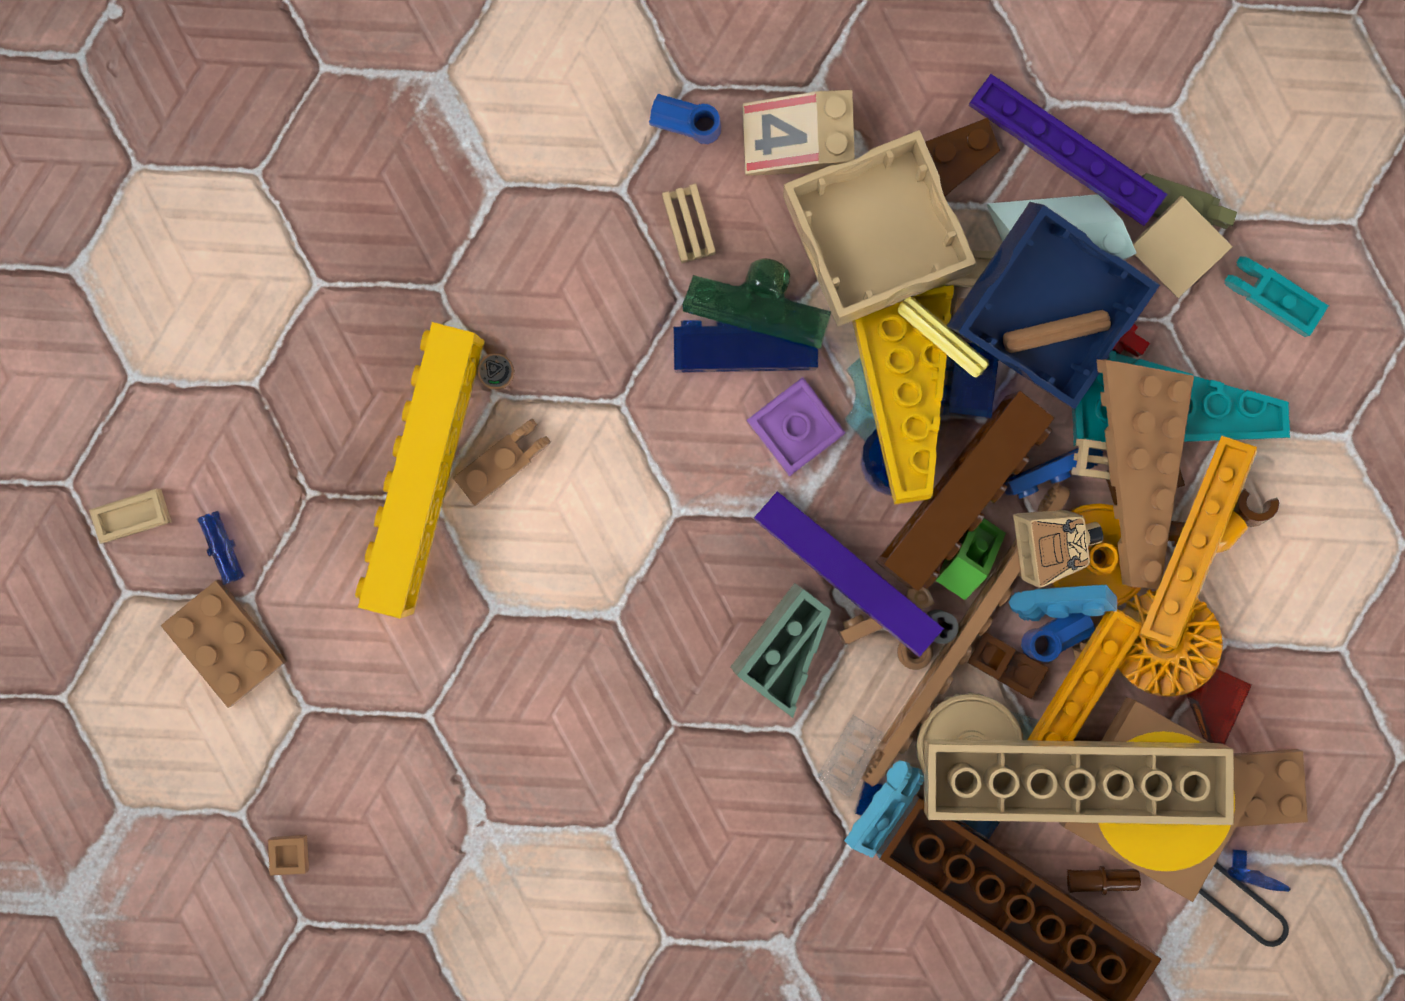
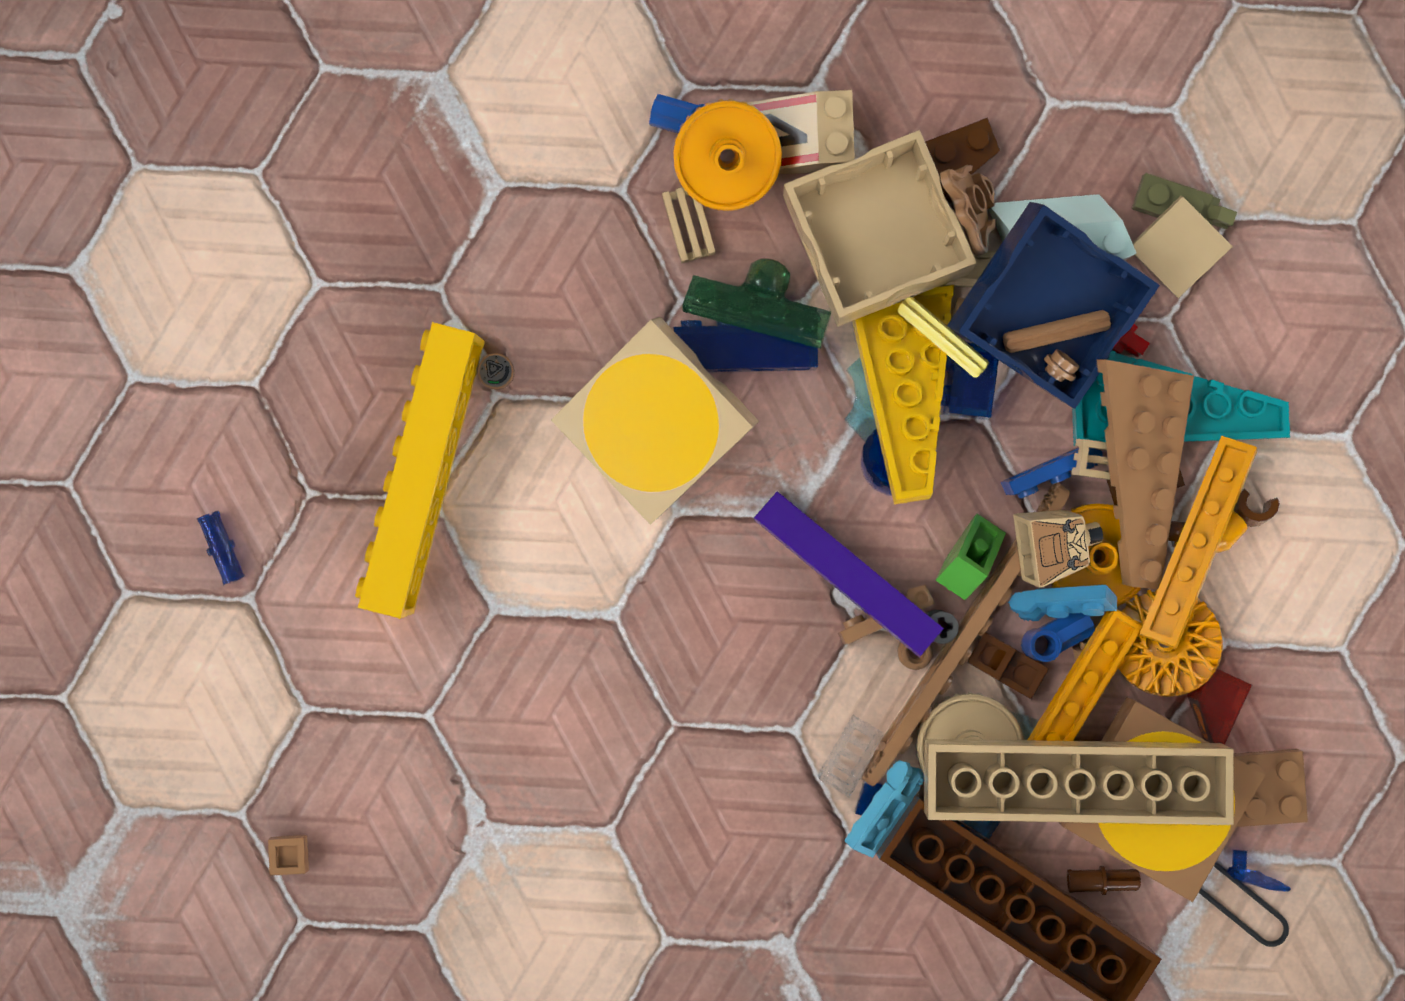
tan tile [89,489,171,544] -> none
medium nougat plate [160,580,287,708] -> none
medium nougat hinge [453,418,551,506] -> none
sand green wedge [730,583,831,718] -> none
medium lavender tile [746,377,846,476] -> none
reddish brown brick [875,391,1054,592] -> none
dark purple tile [969,74,1168,226] -> none
teal hinge [1224,256,1329,337] -> none
none -> yellow tile [551,317,759,525]
none -> light orange wheel [673,99,782,211]
none -> medium nougat tile [940,165,997,256]
none -> medium nougat plate [1044,349,1079,382]

